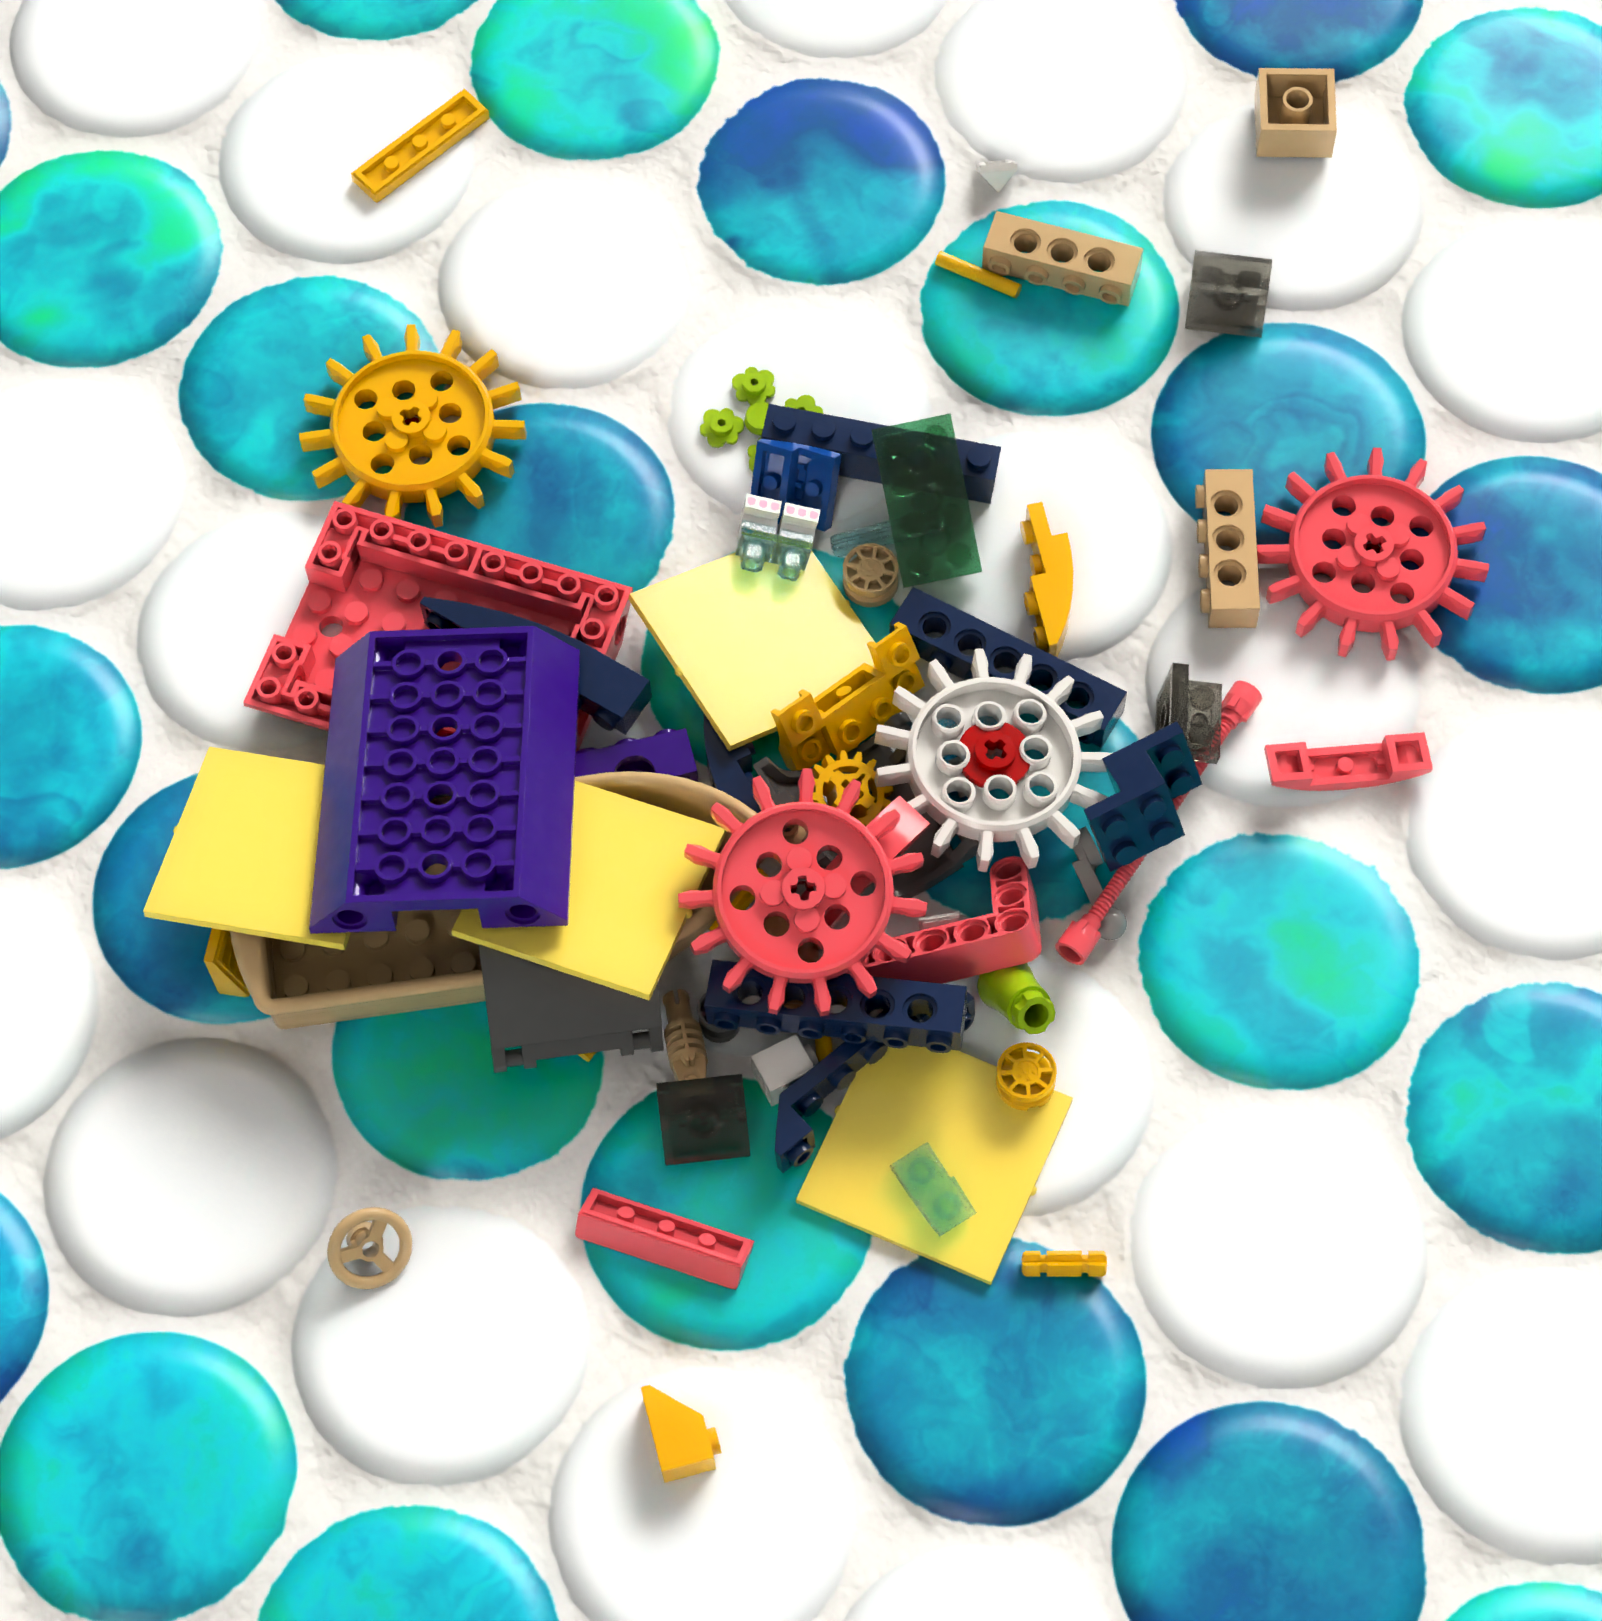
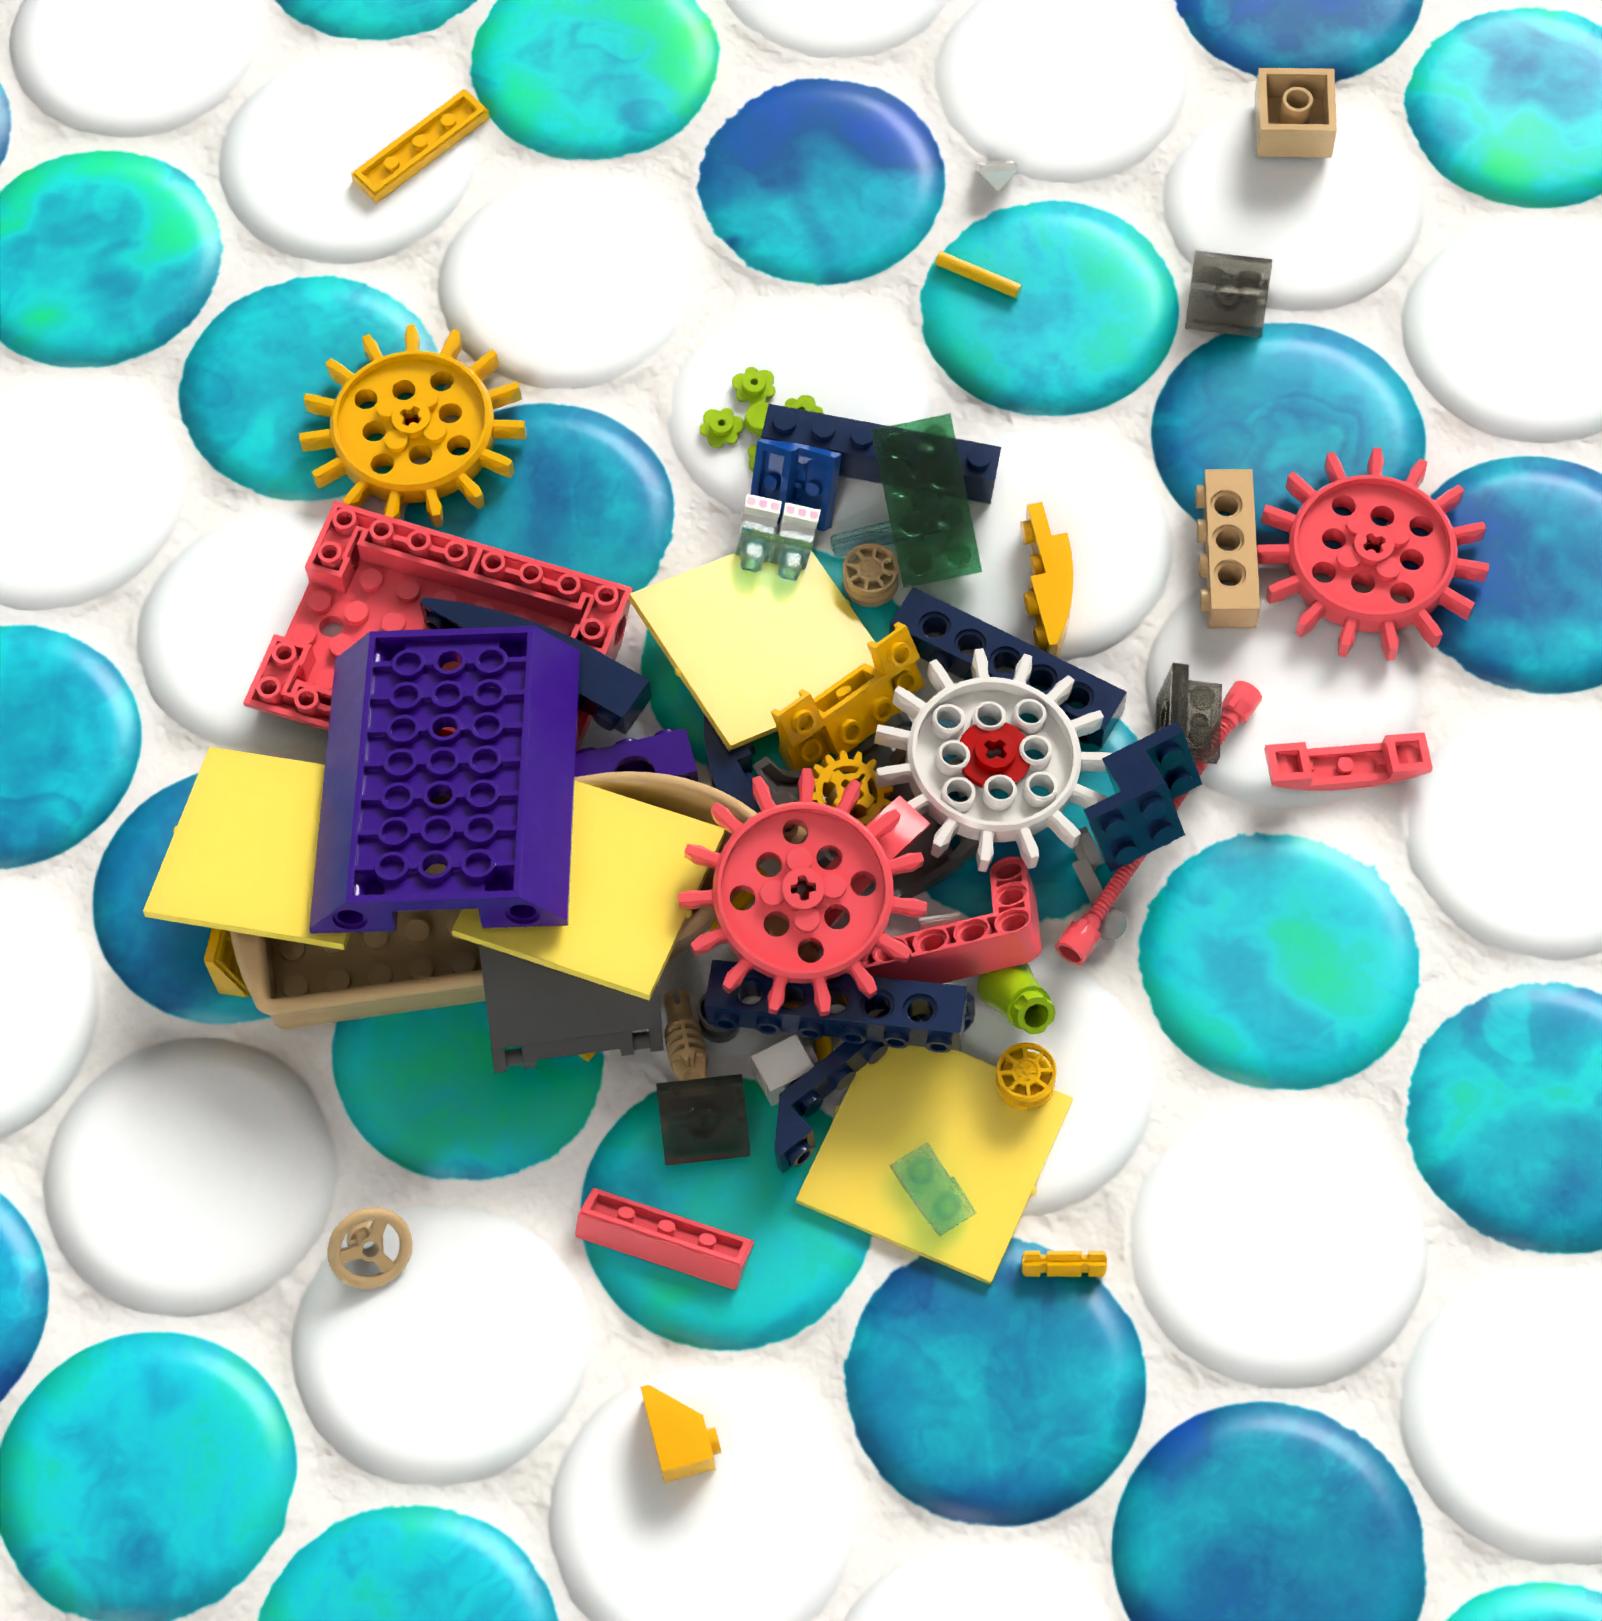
tan brick [982,211,1144,307] -> none

